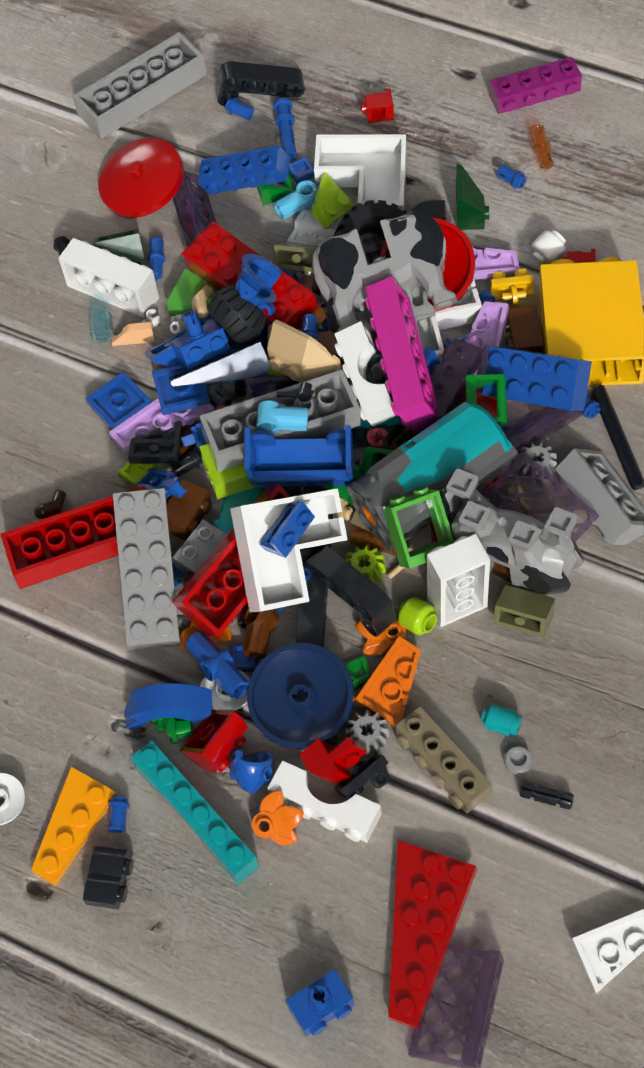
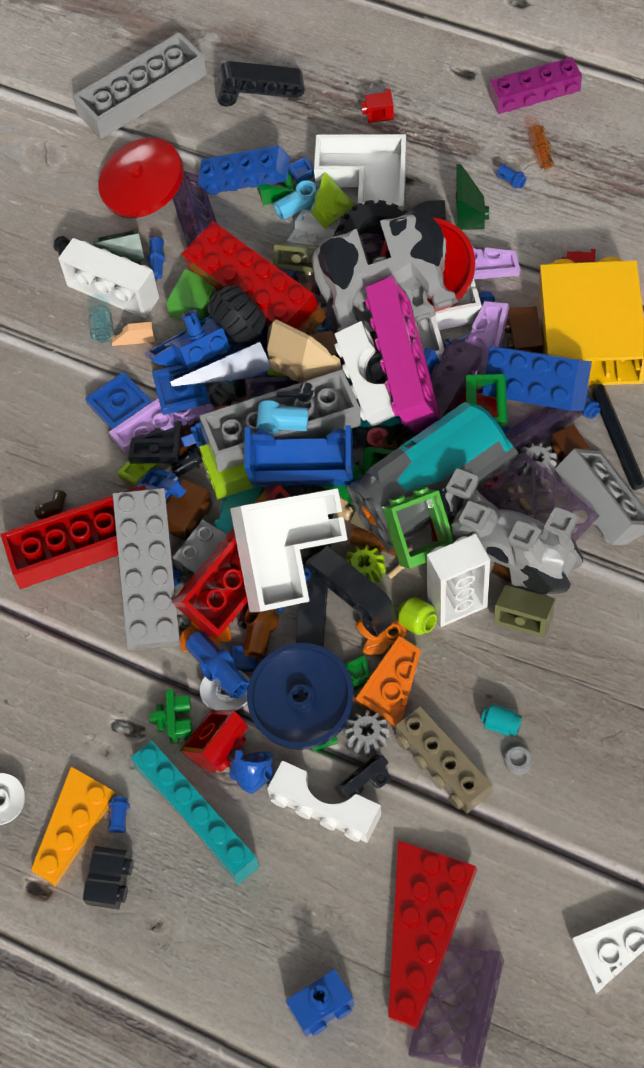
blue arch [124,683,212,730] -> none
white hand [140,309,160,328] -> none
white arm [170,314,187,334] -> none
tan arm [192,285,214,319] -> none
blue pin [225,97,254,120] -> none
blue helmet [235,254,282,316] -> none
orange plate [252,790,304,845] -> none
blue bracket [259,501,315,558] -> none
blue pin [273,98,297,161] -> none
red brick [299,737,367,783] -> none
blue pin [301,314,318,341] -> none
yellow hips [491,269,534,306] -> none
black axle [519,781,574,810] -> none
white head [531,230,566,265] -> none
none -> reddish brown brick [551,424,589,462]

